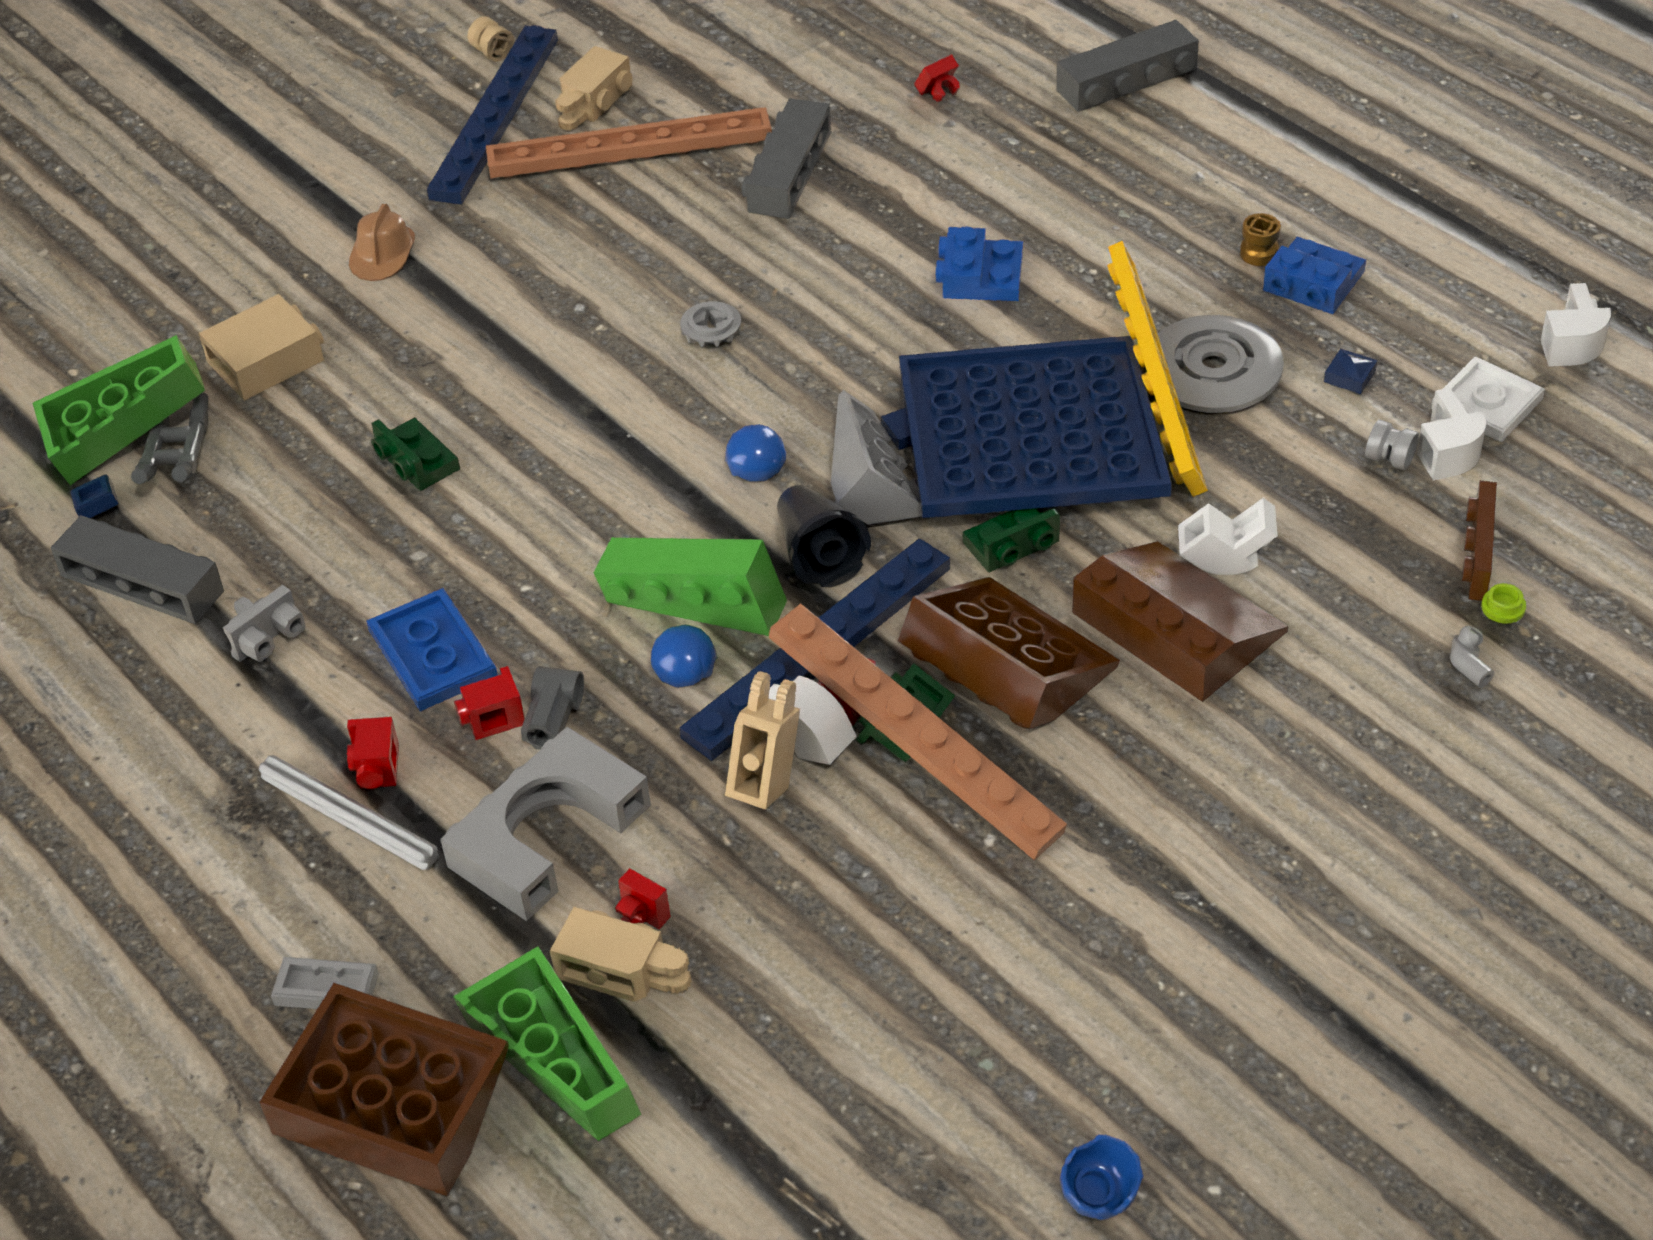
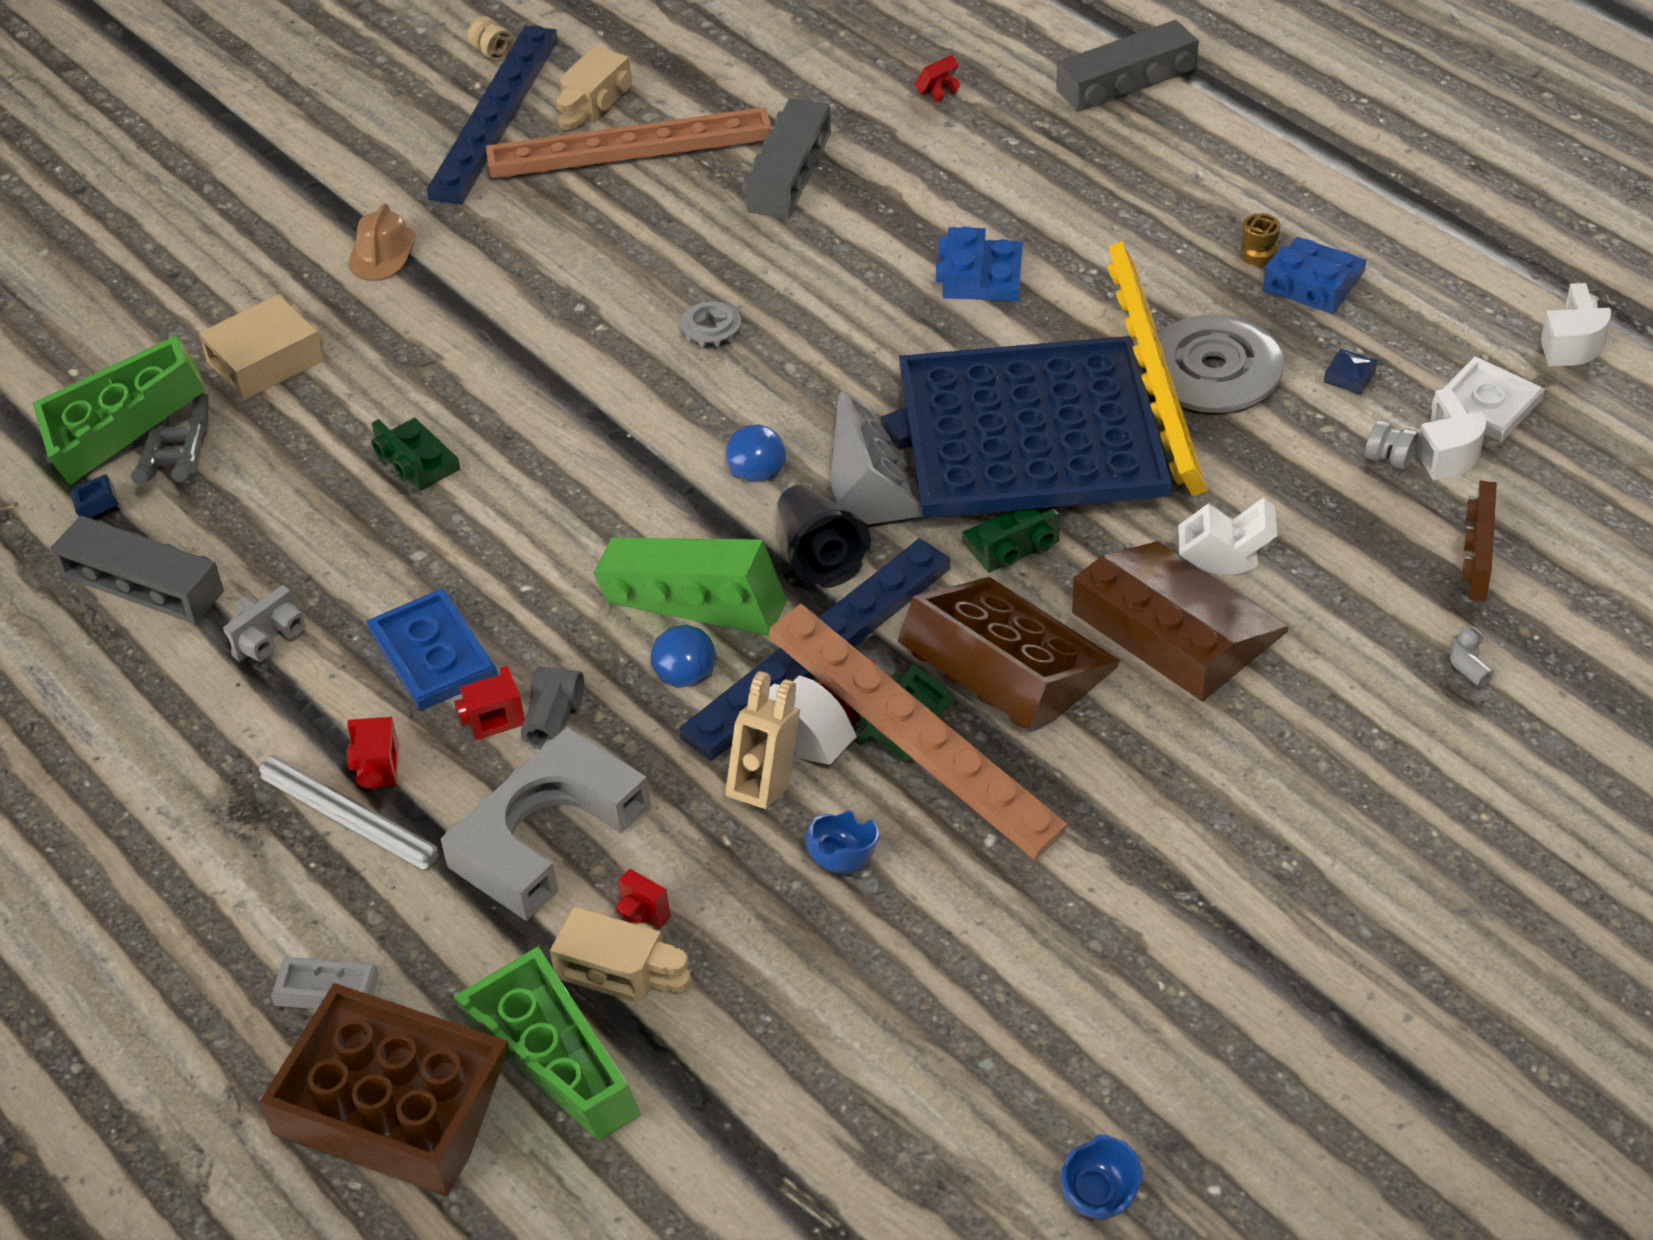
lime plate [1481,583,1526,624] -> none
none -> blue hair [804,810,880,875]

